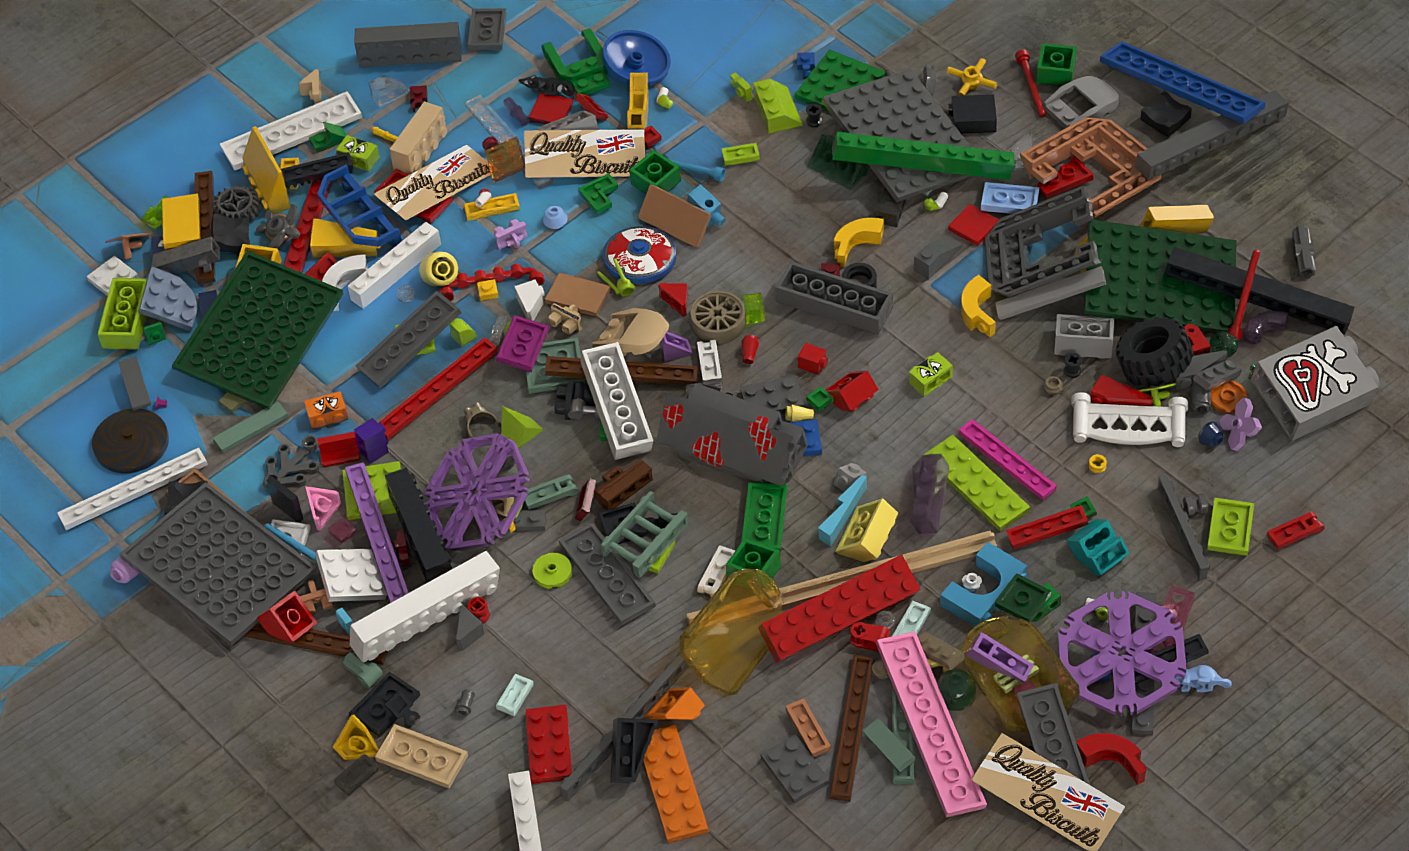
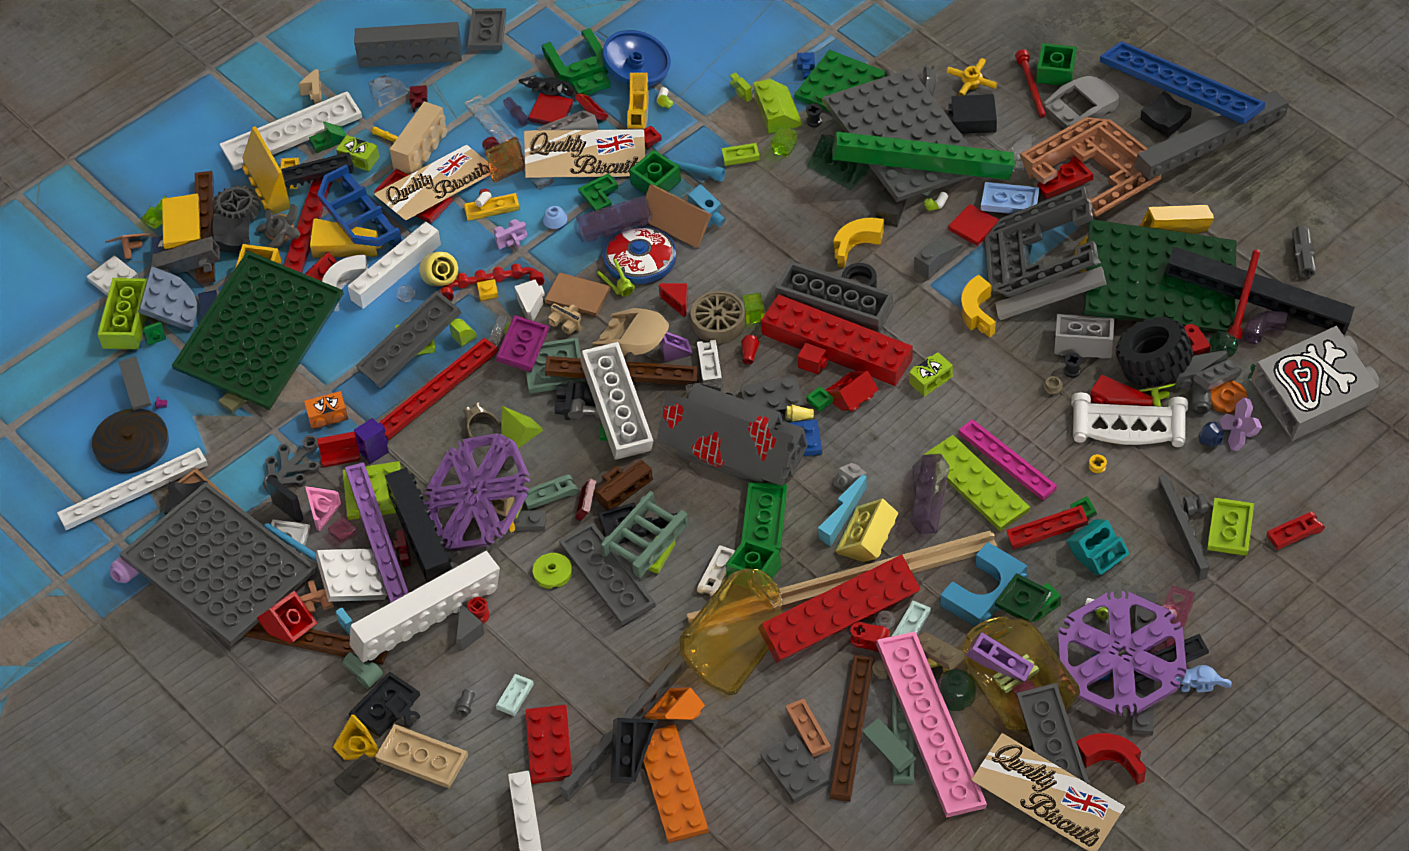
sand green tile [213,402,289,454] -> none
dark red plate [821,263,840,277] -> none
white plate [962,573,982,592] -> none
none -> clear purple wedge [574,195,652,243]
none -> red brick [761,294,913,386]
none -> clear neon green brick [771,126,797,158]

